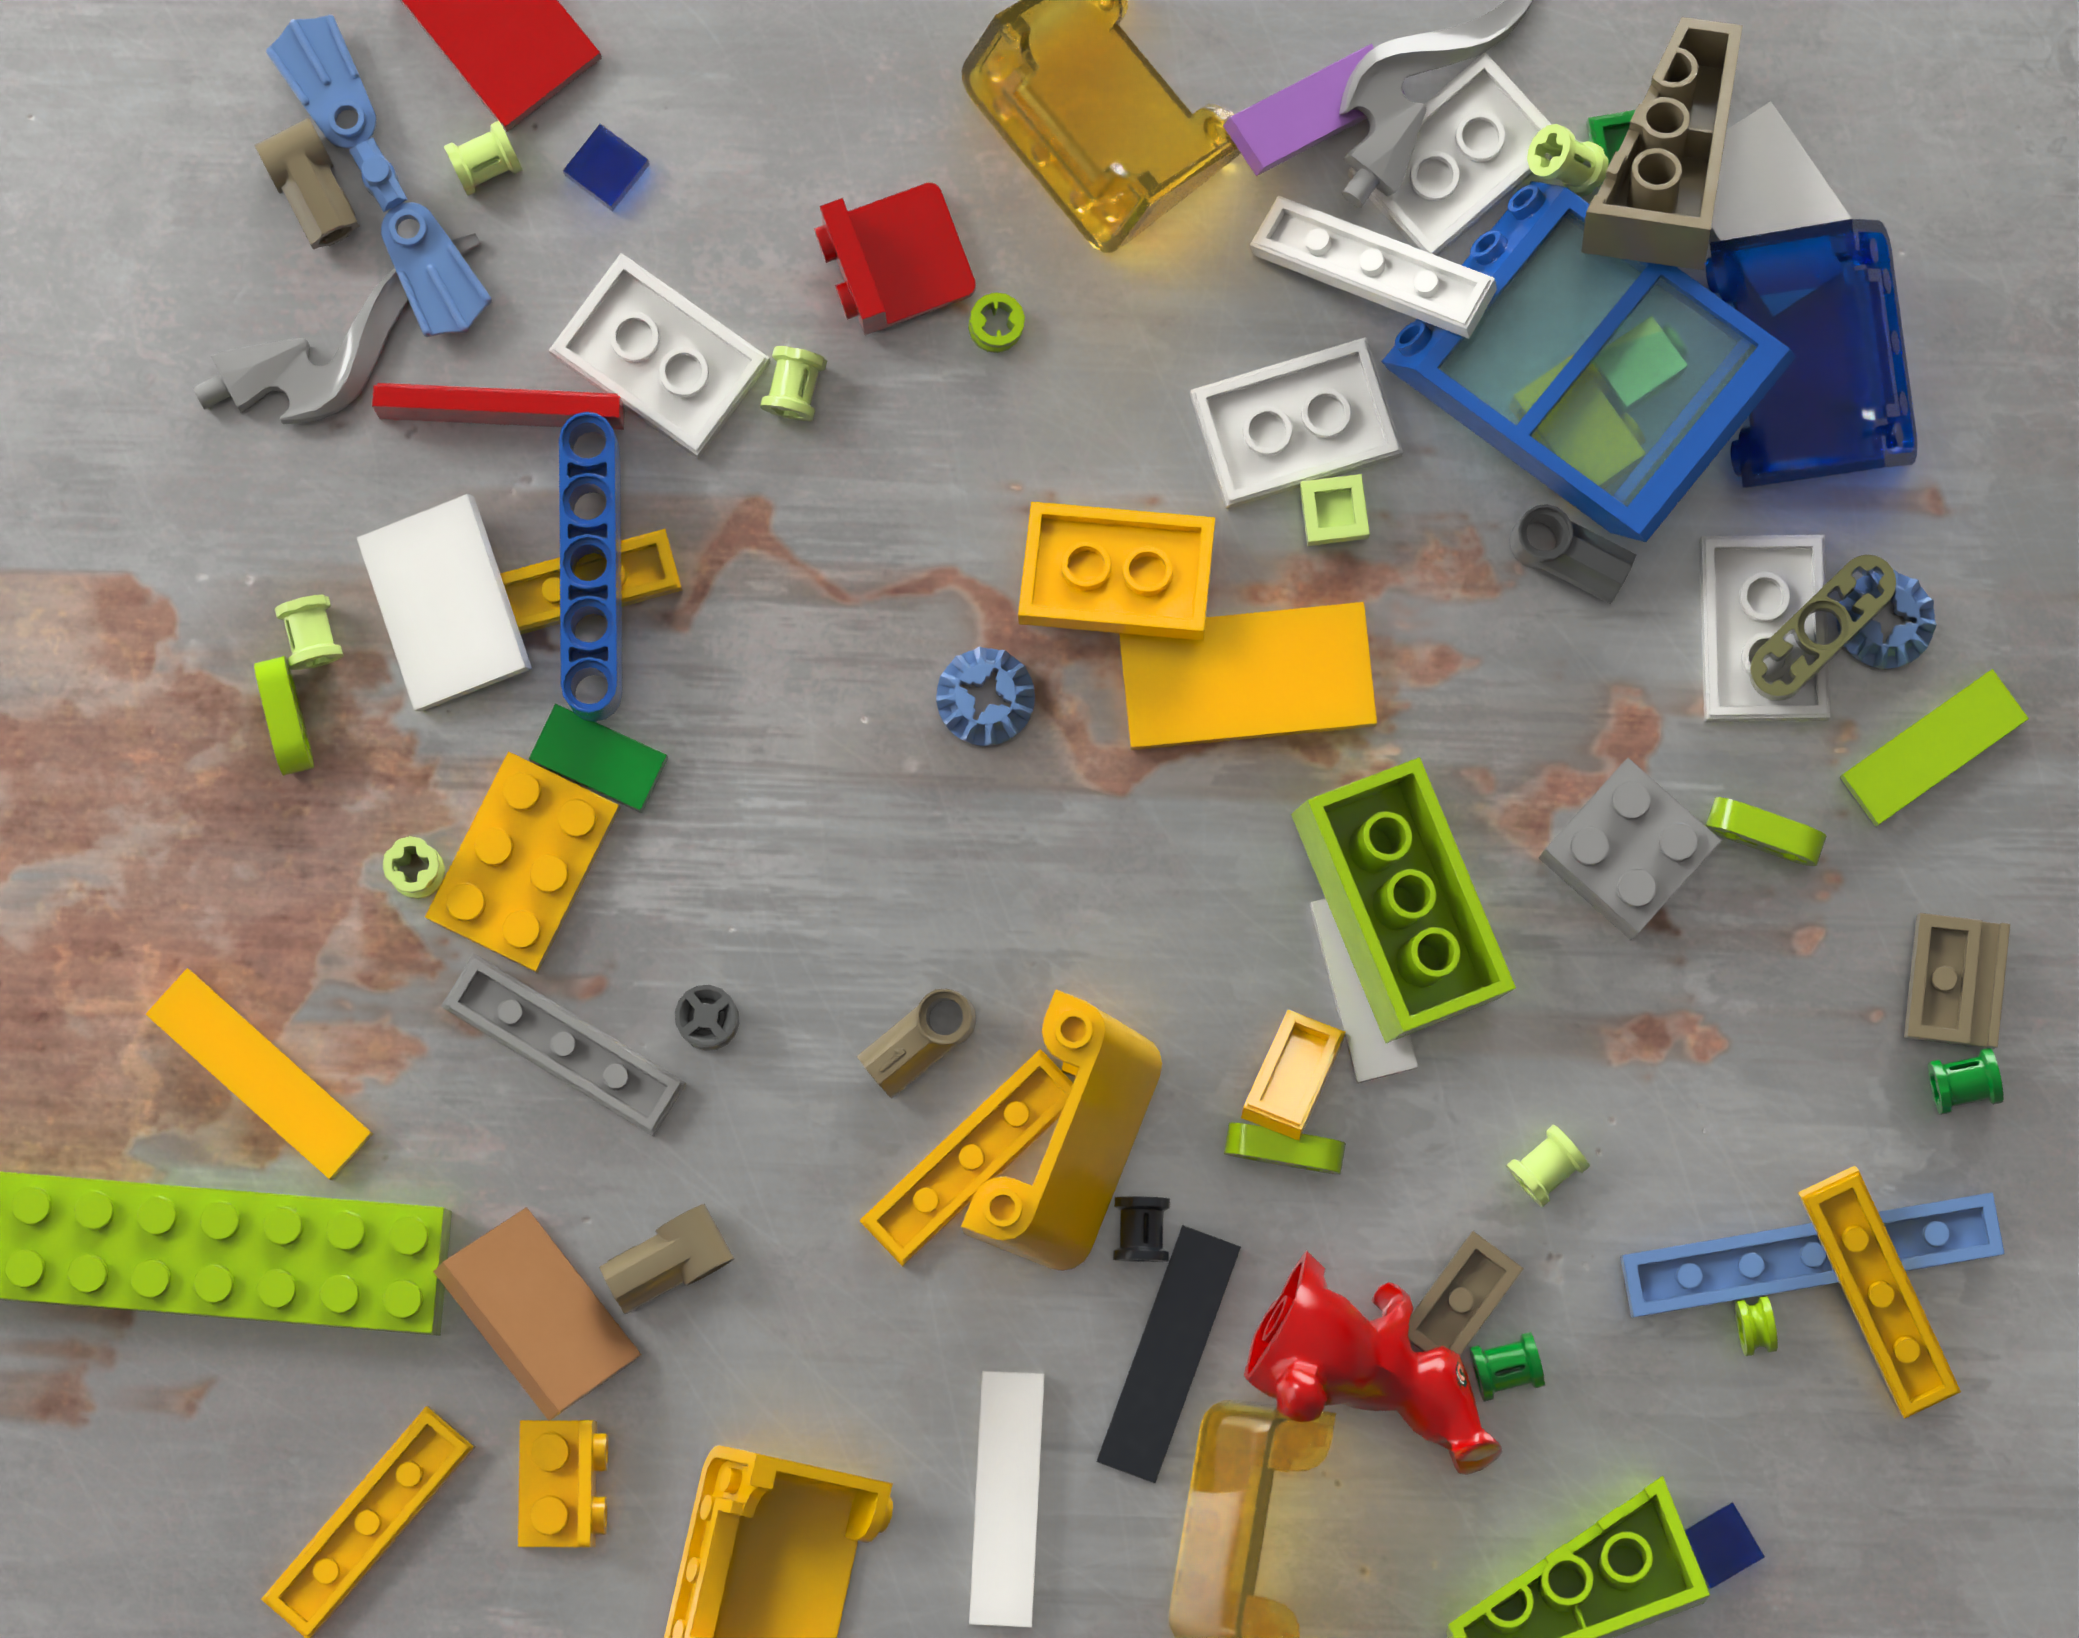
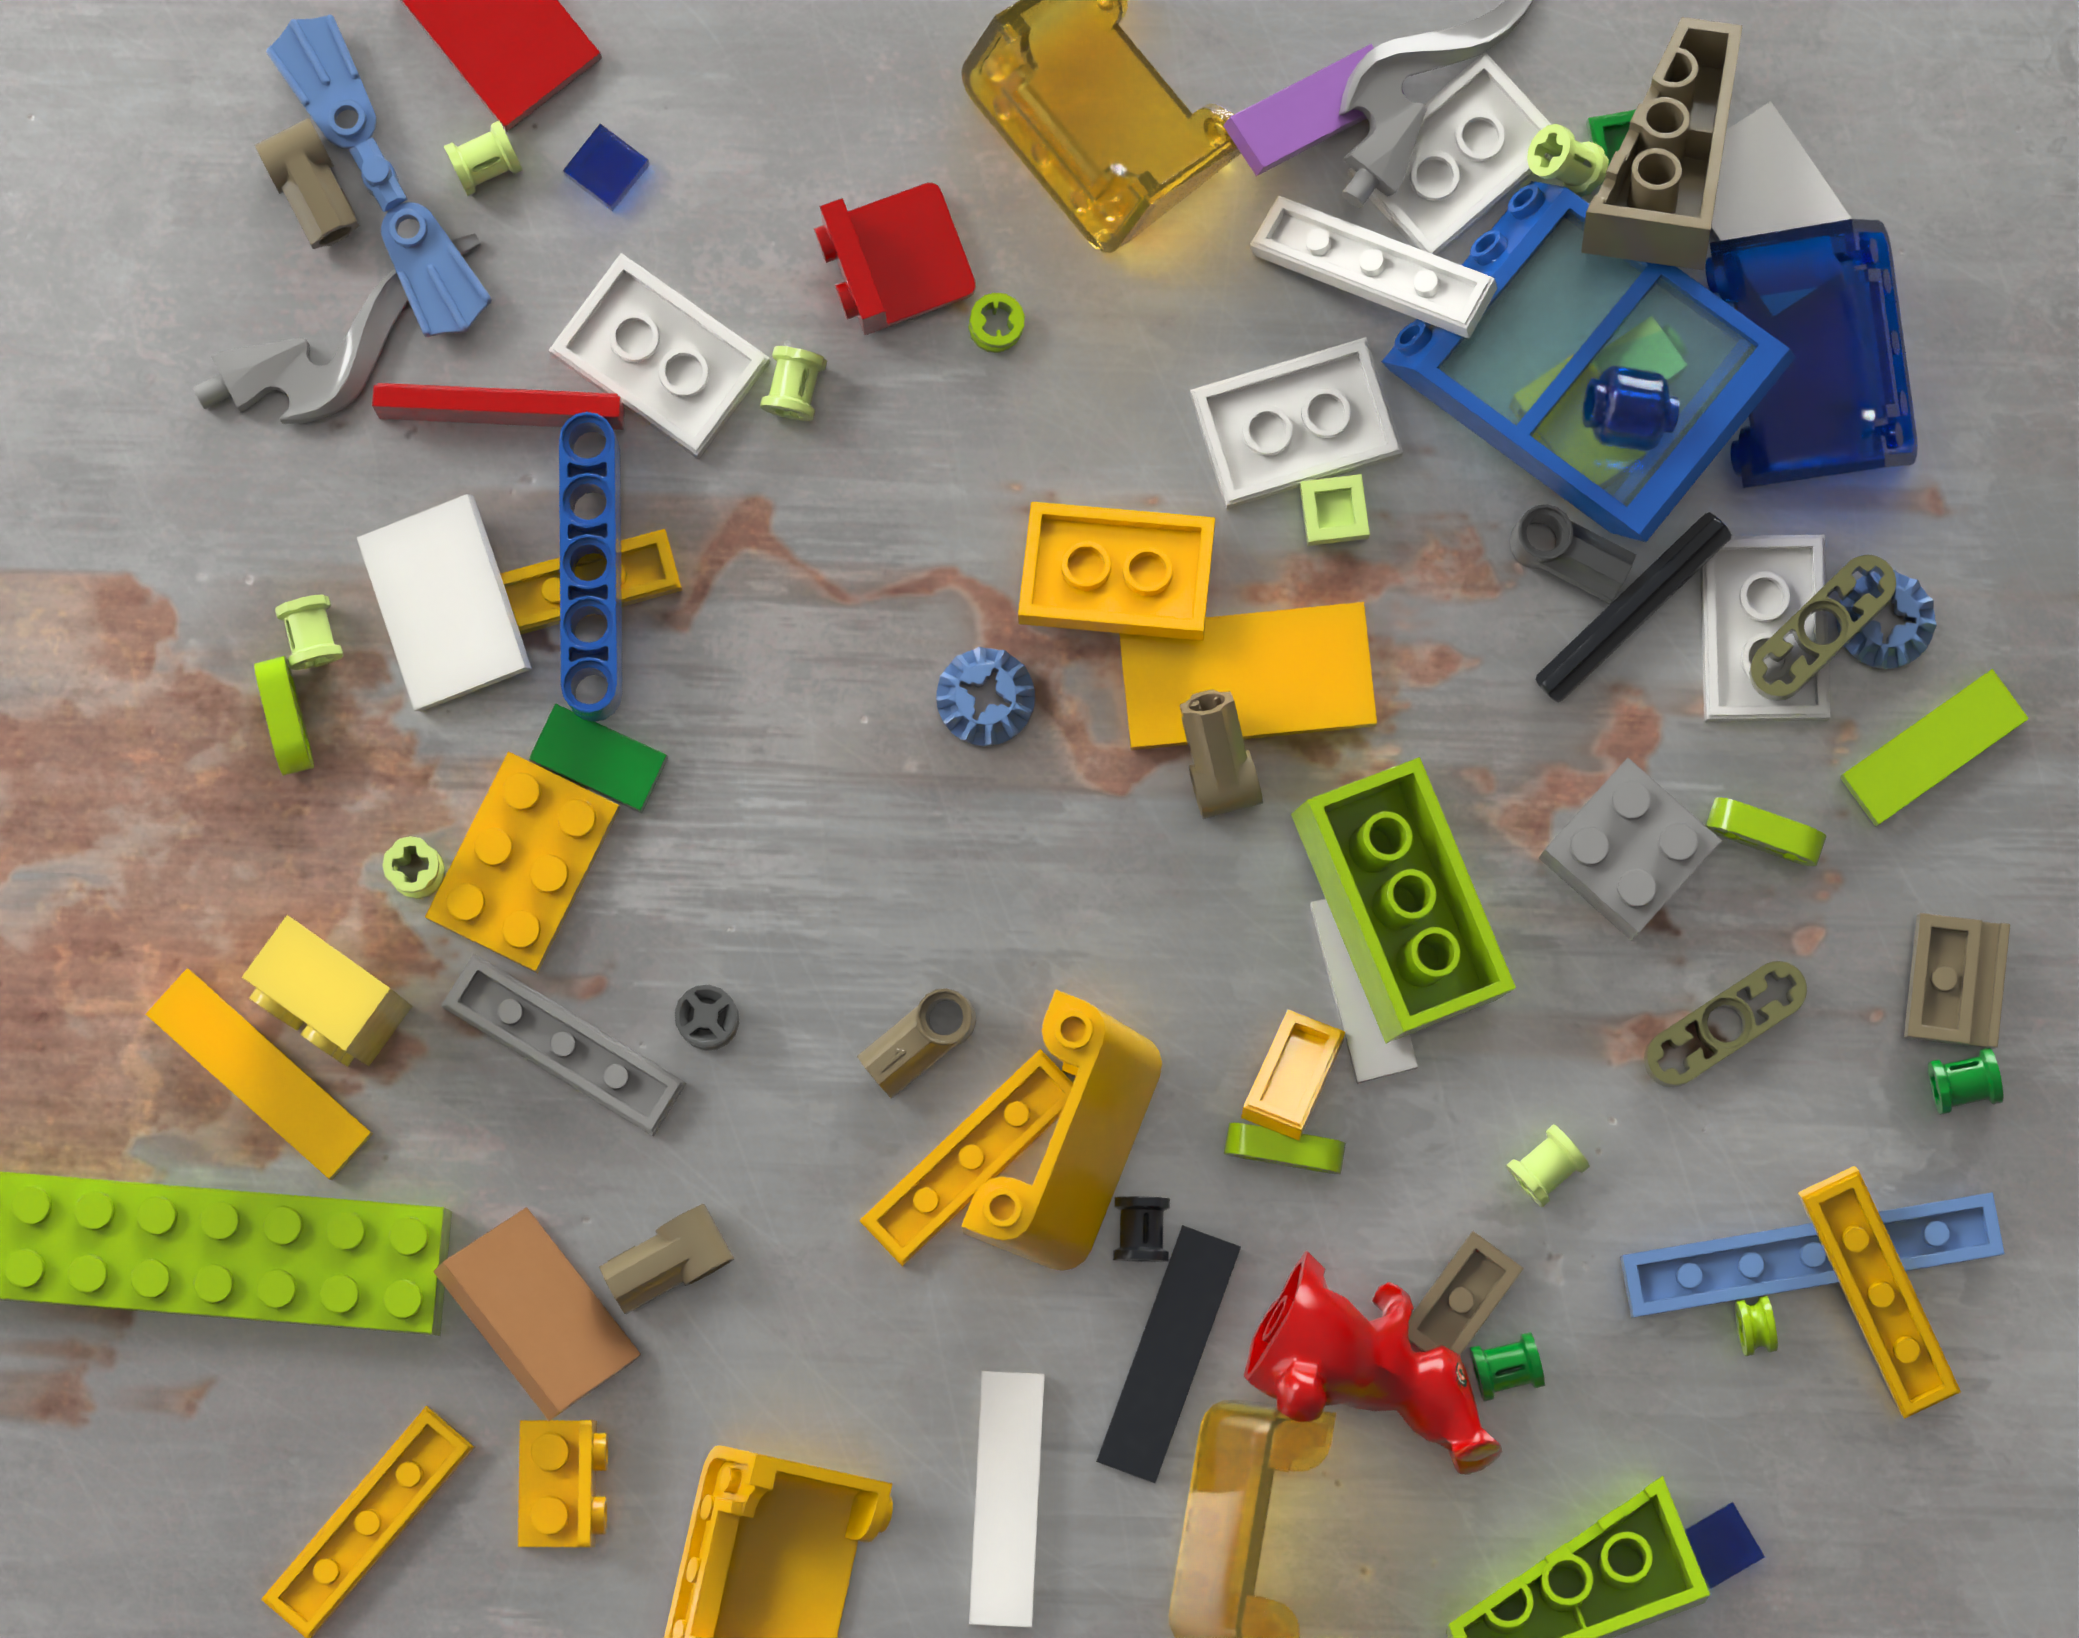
none -> light yellow brick [242,915,413,1067]
none -> dark tan piece [1180,689,1263,819]
none -> black axle [1535,512,1732,702]
none -> clear blue head [1582,365,1679,451]
none -> olive beam [1644,961,1807,1087]

